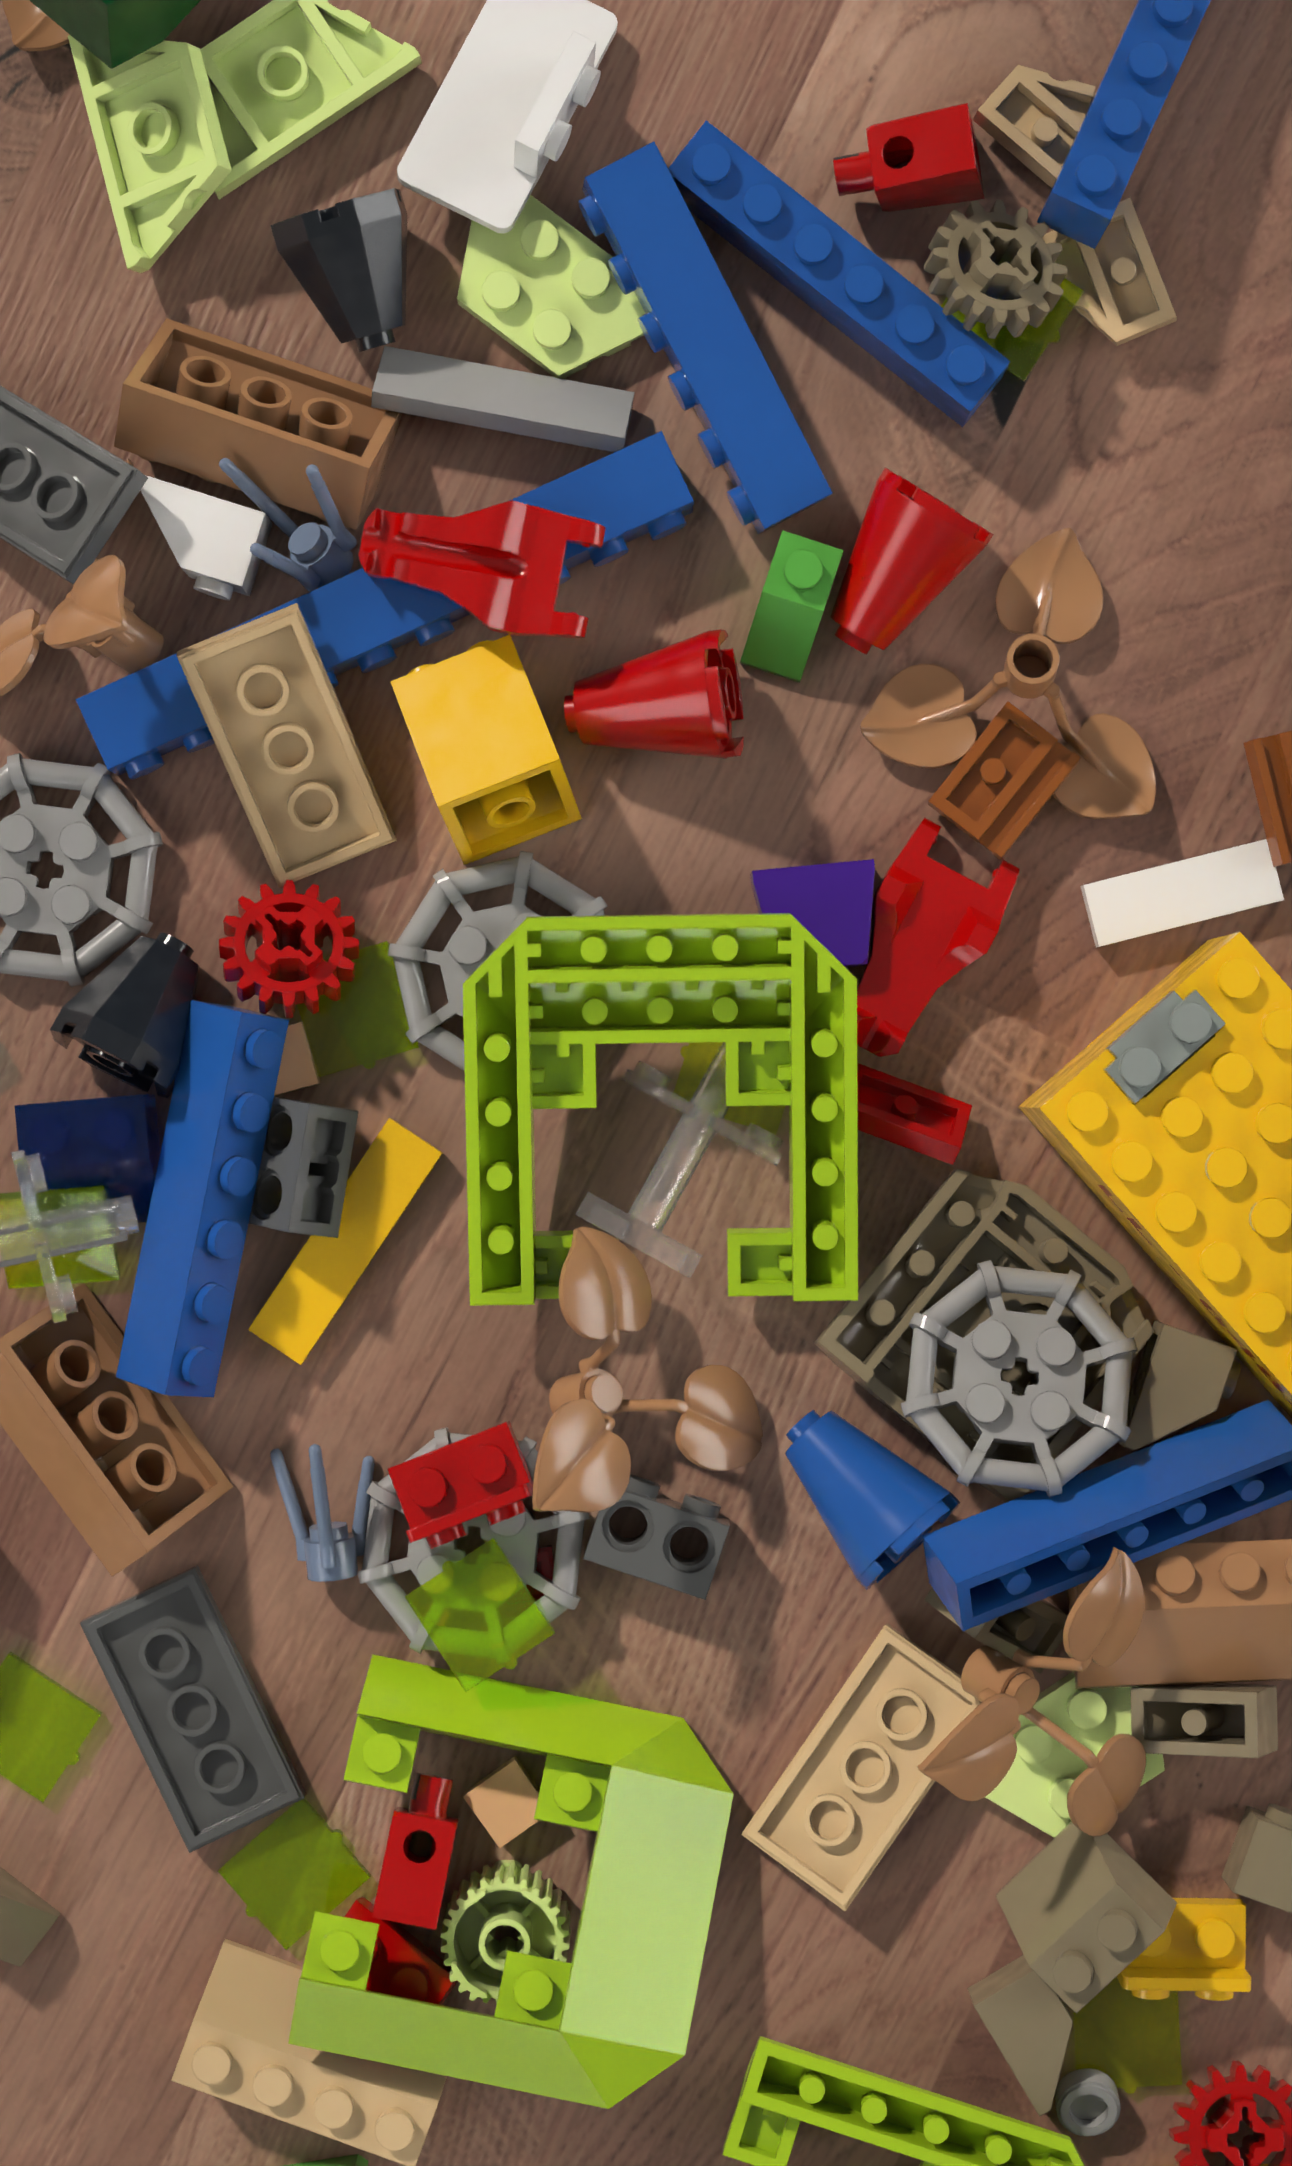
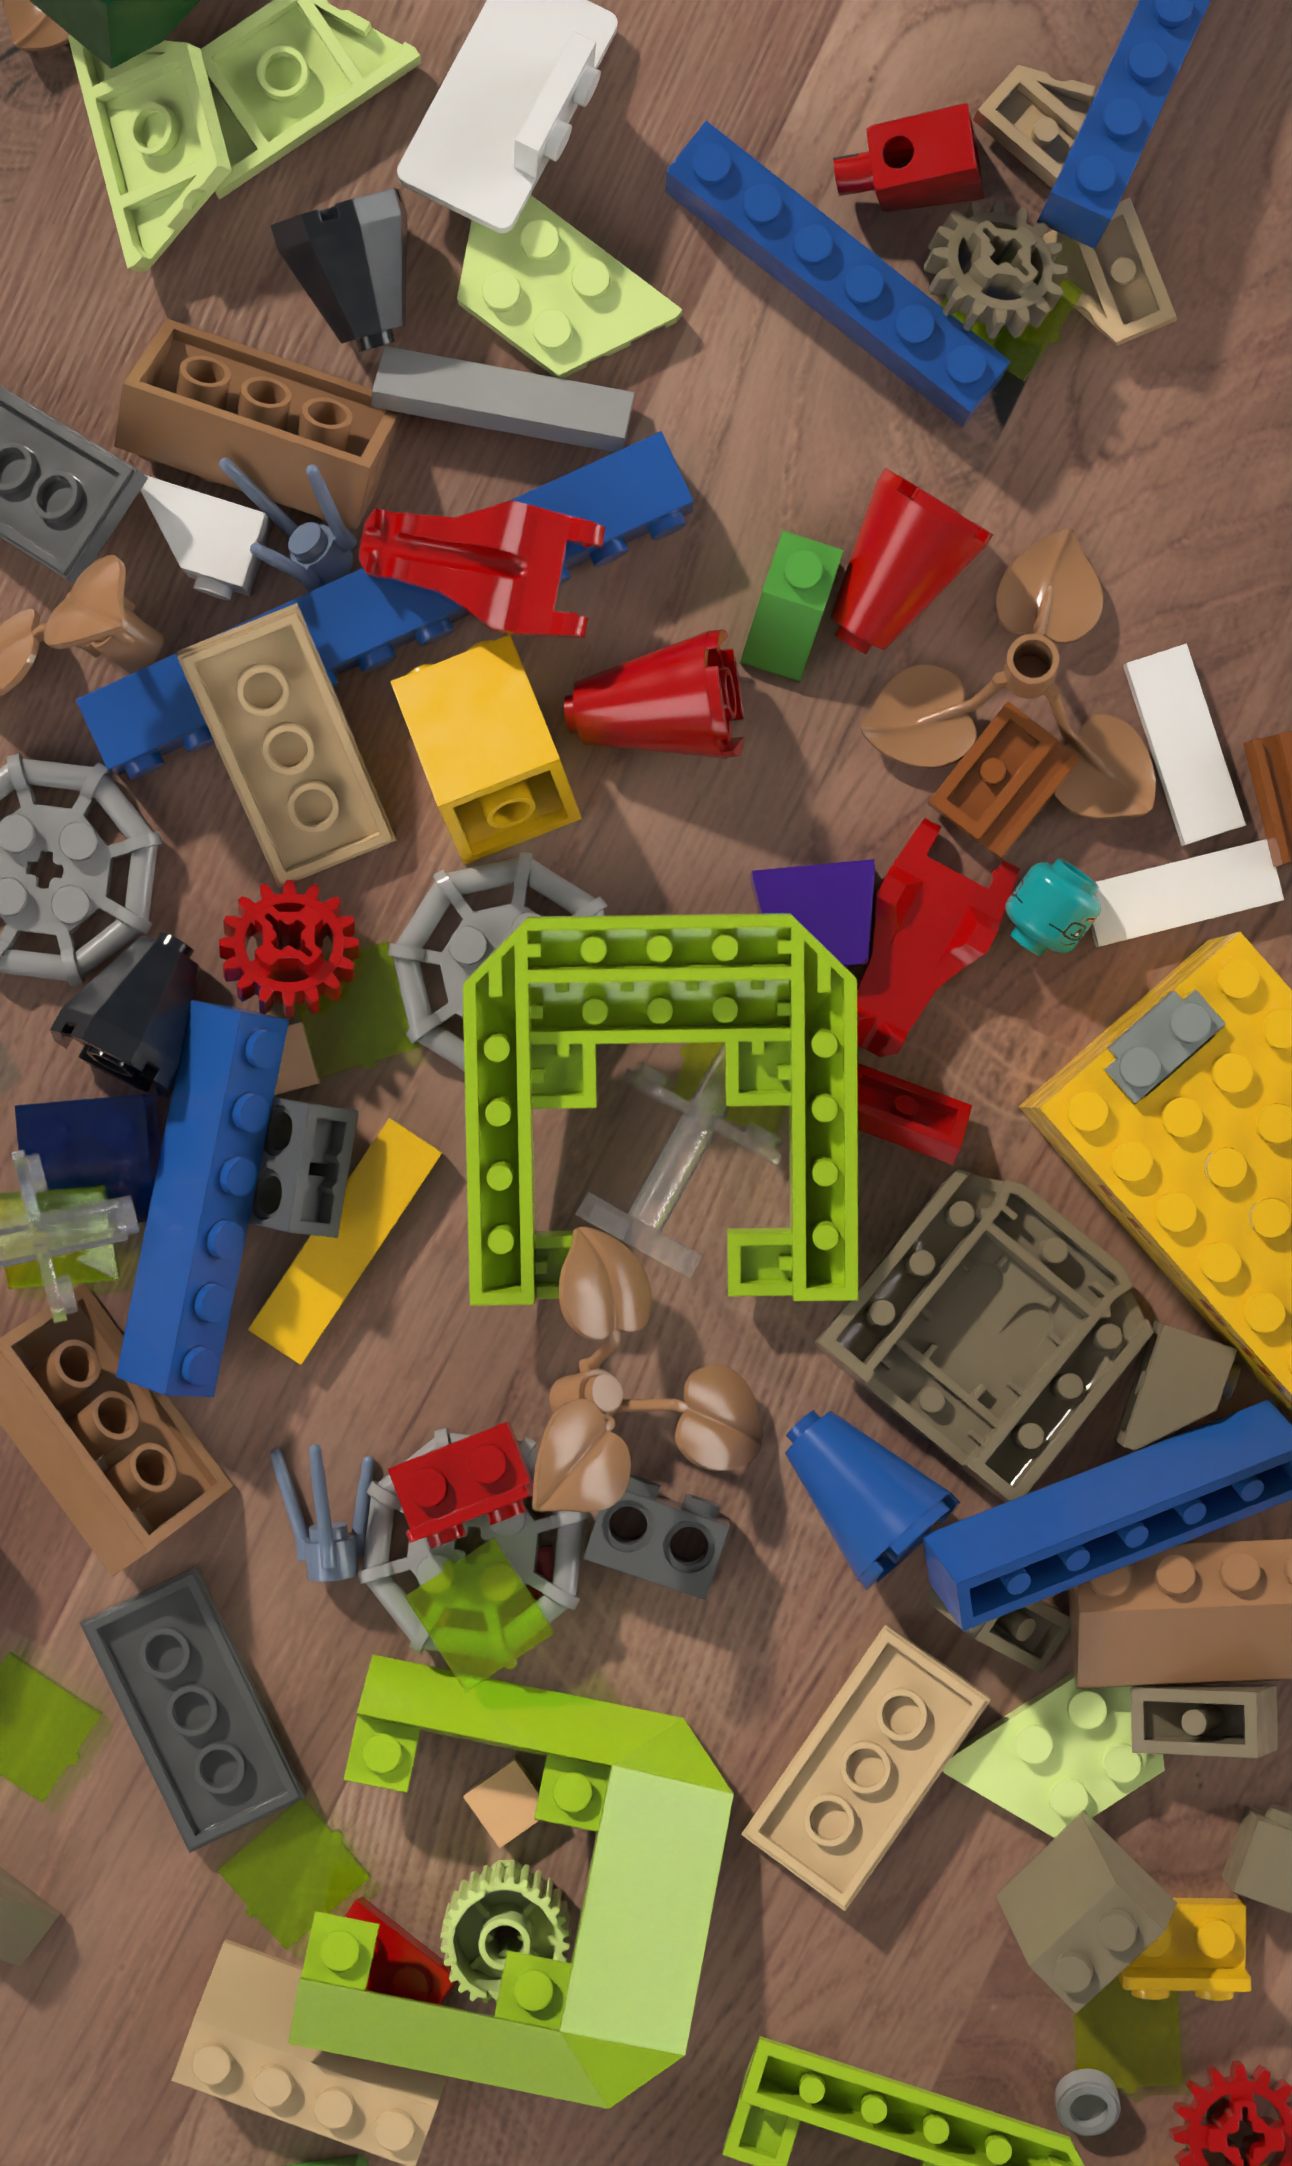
red torso [372,1773,459,1930] -> none
blue brick [578,141,833,534] -> none
light grey plate [900,1260,1138,1497] -> none
medium nougat plant [917,1547,1146,1837] -> none
dark tan slope [967,1955,1073,2117] -> none
none -> teal head [1005,858,1101,956]
none -> white tile [1123,643,1246,846]

